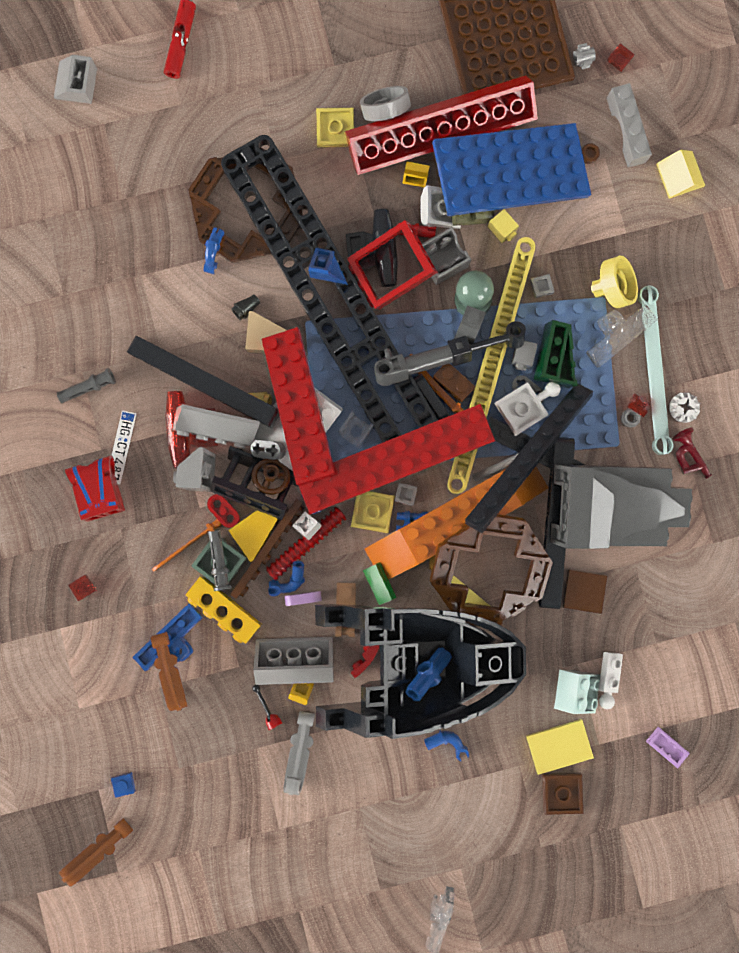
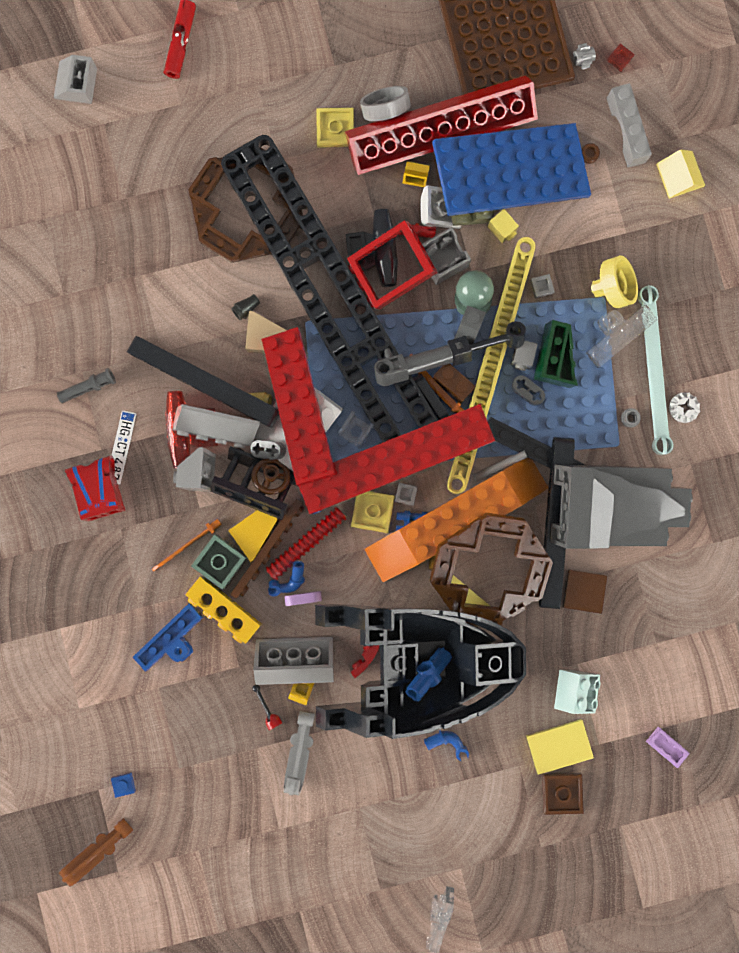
clear red plate [68,574,97,601] -> none
dark orange piece [150,632,188,711] -> none
blue piece [204,228,224,275] -> none
red plate [207,494,240,528] -> none
dark grey pin [208,530,232,591] -> none
white bracket [292,512,322,540] -> none
blue slope [308,248,348,285] -> none
medium nougat plate [335,583,356,637] -> none
tile [363,563,397,605] -> none
black plate [465,384,593,533] -> none
white plate [494,382,561,436] -> none
white plate [598,652,623,709] -> none
clear red plate [628,393,651,417] -> none
dark red piece [672,427,712,479] -> none

